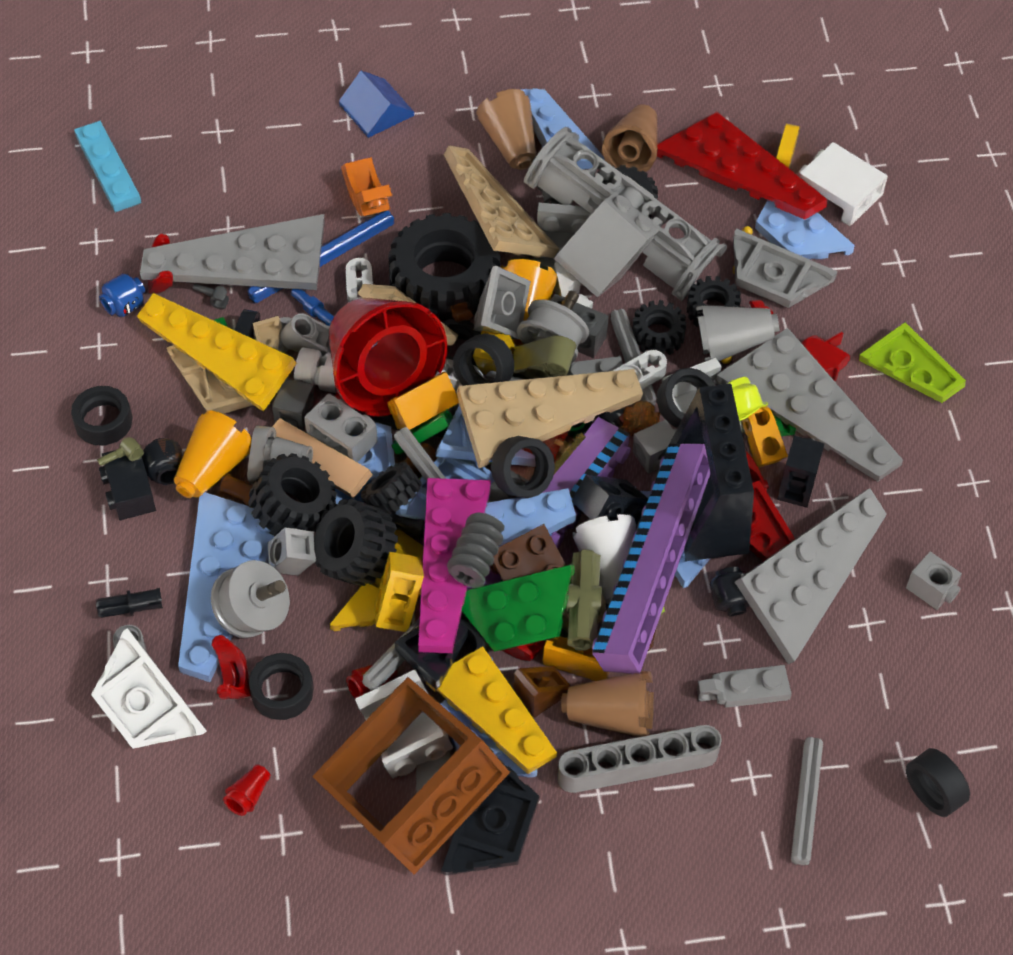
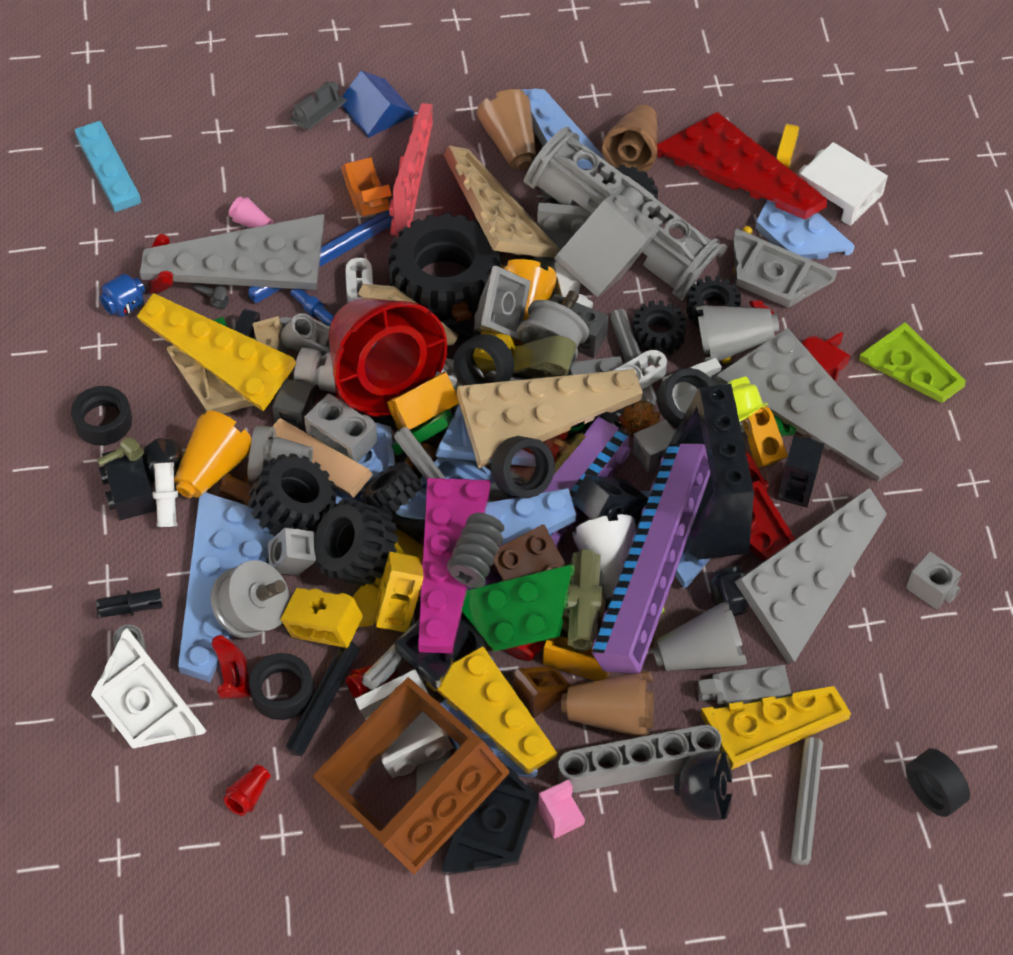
none -> white pin [153,462,178,527]
none -> bright pink cone [228,196,273,228]
none -> yellow brick [280,588,363,648]
none -> black axle [286,641,359,756]
none -> dark grey hinge [289,81,347,131]
none -> coral wing [390,103,433,238]
none -> bright pink panel [538,780,585,839]
none -> light grey cone [652,602,747,671]
none -> black cylinder [674,751,732,820]
none -> yellow wing [700,686,851,770]

